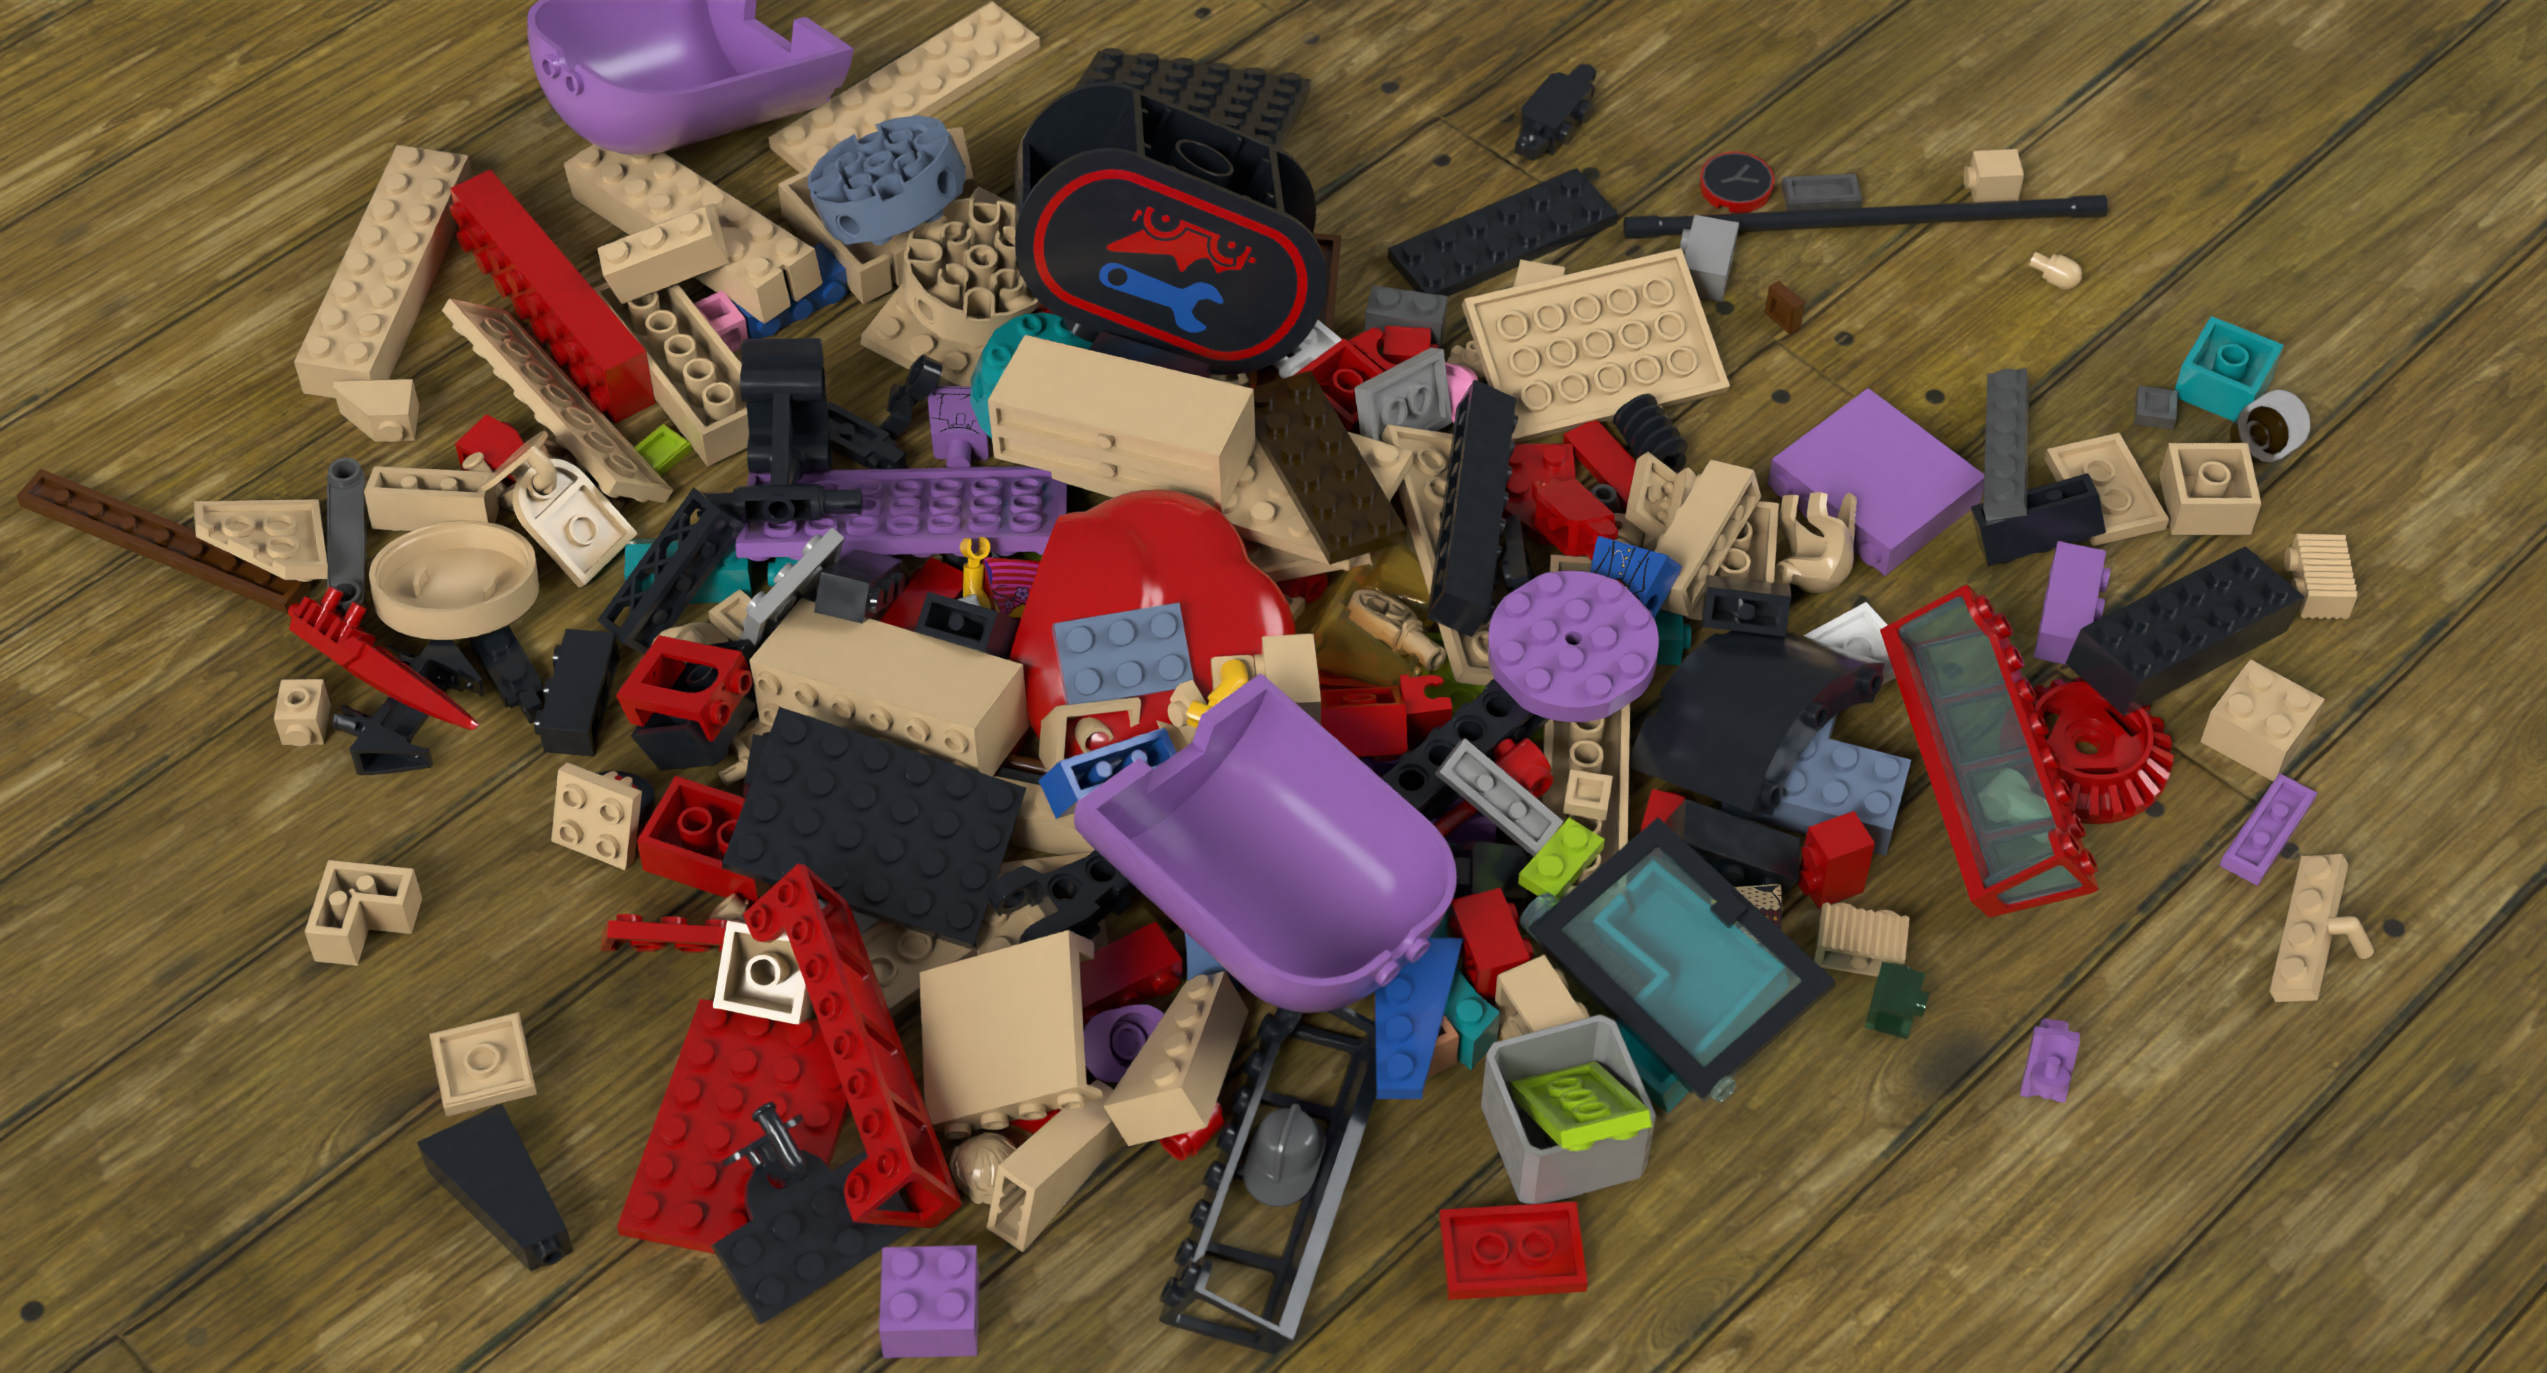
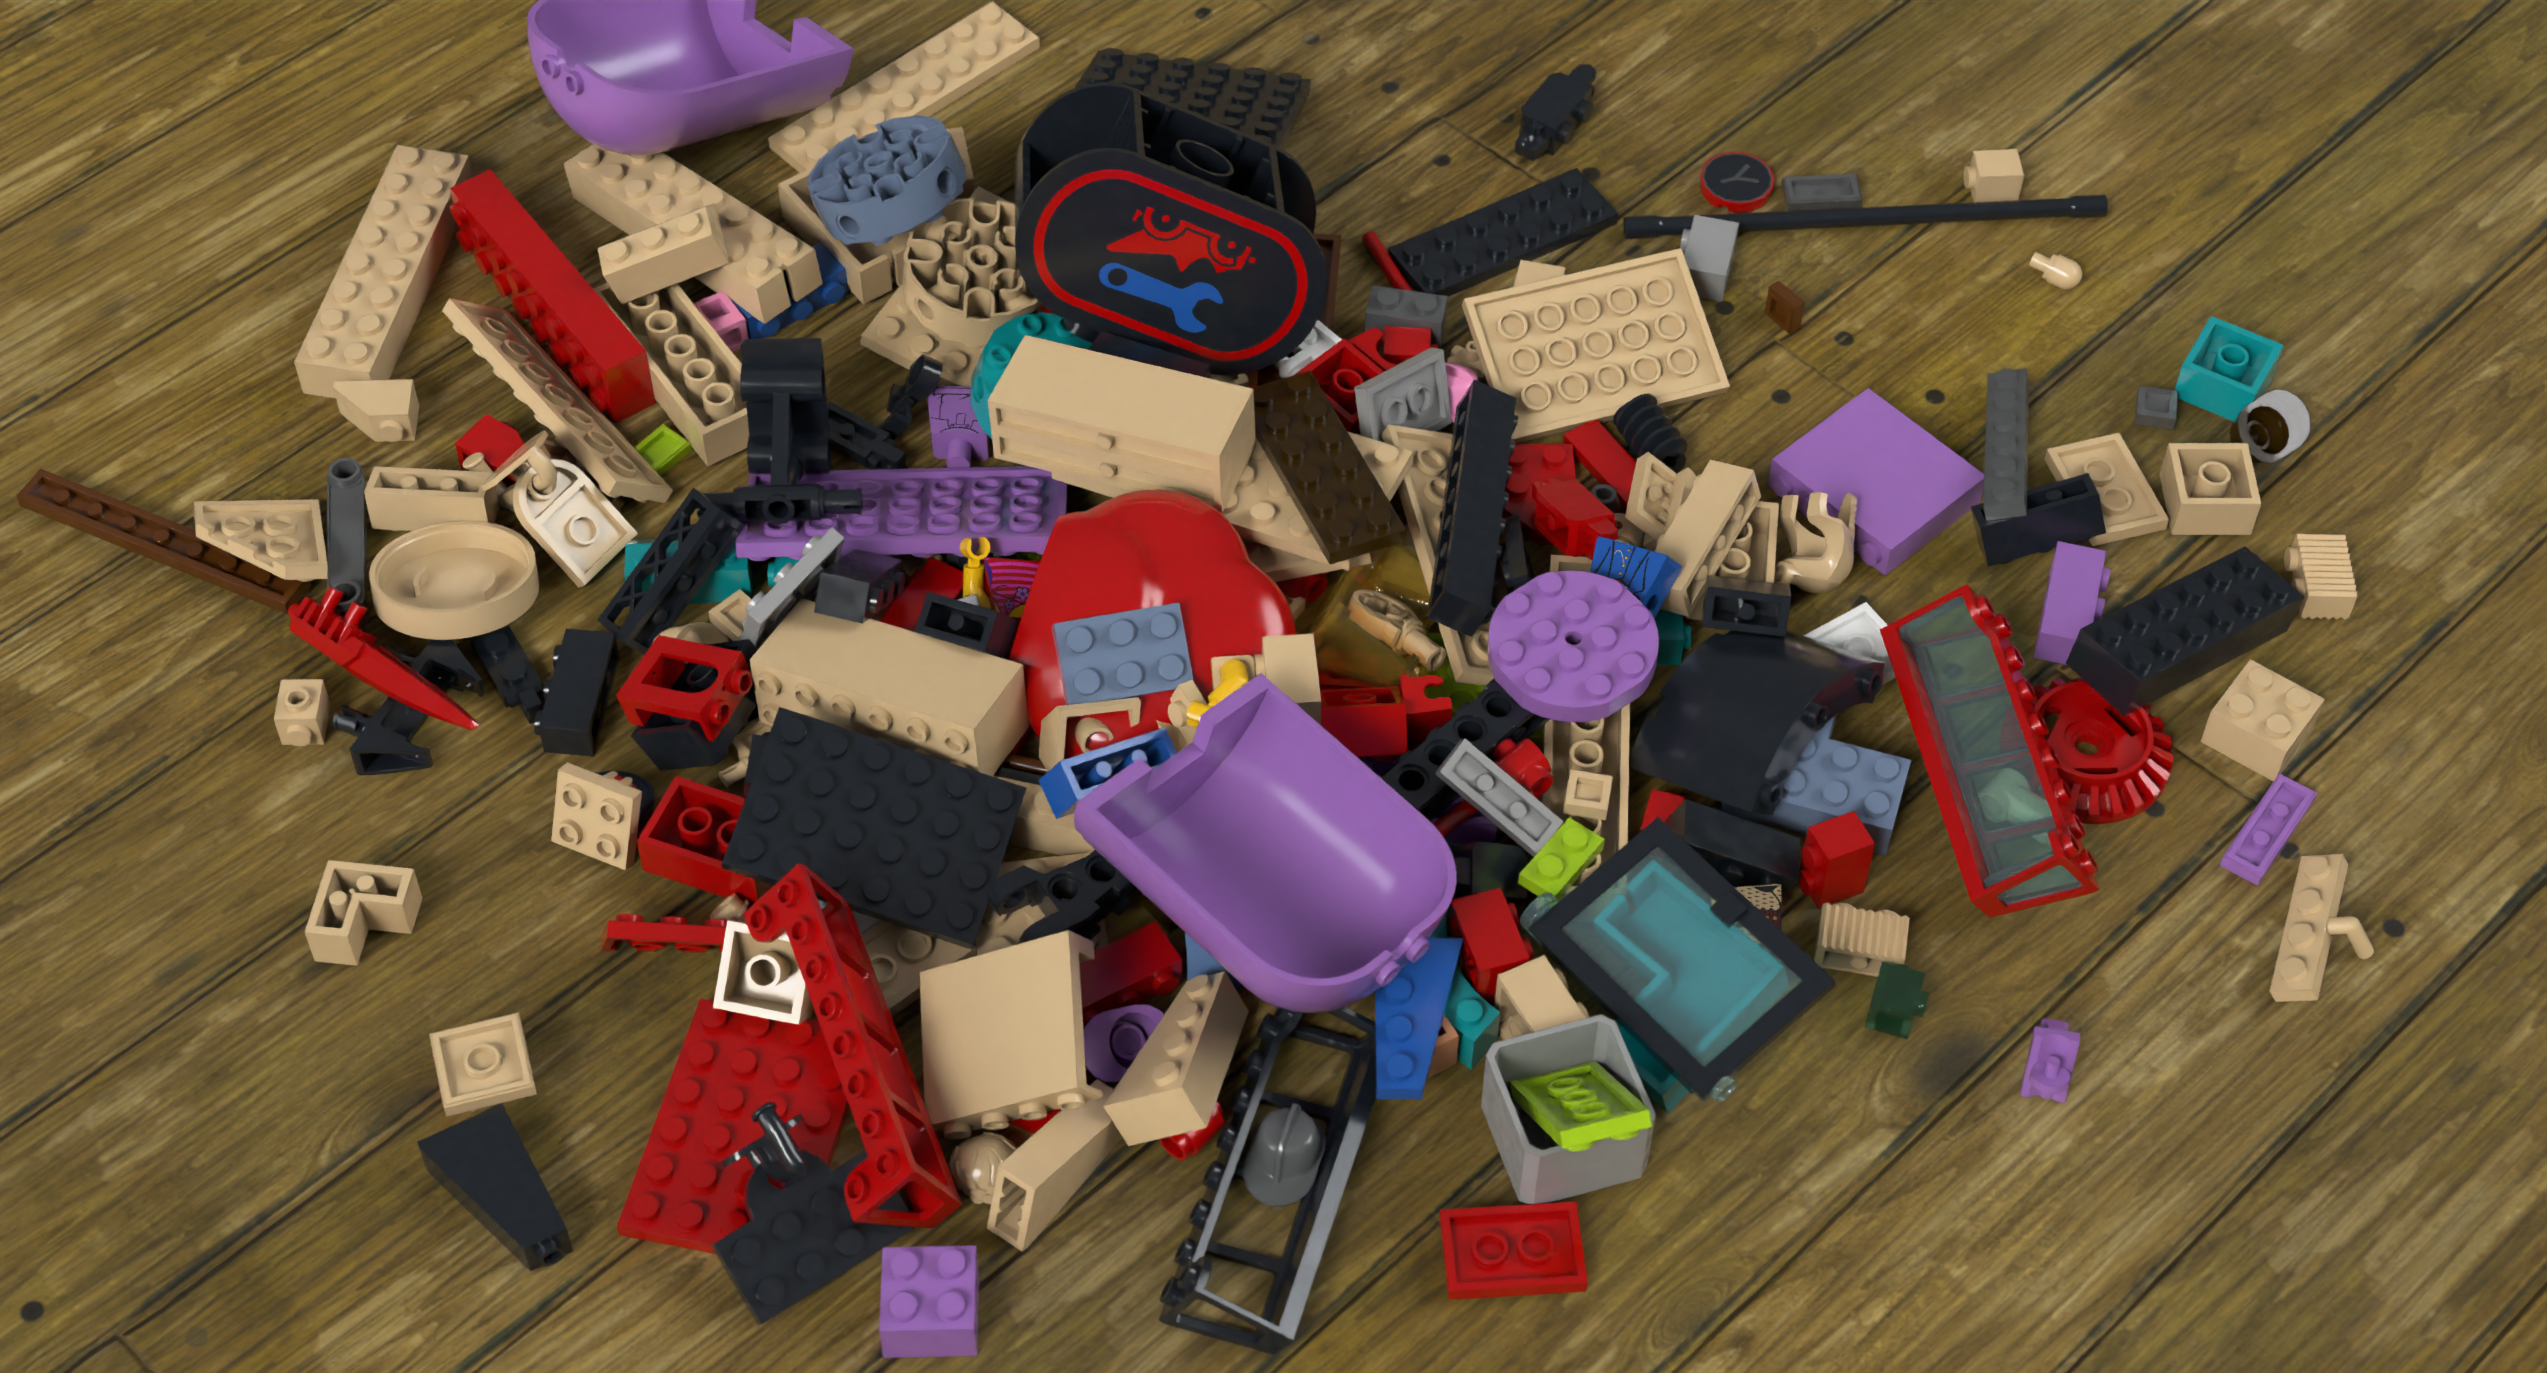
none -> red piece [1362,231,1413,291]

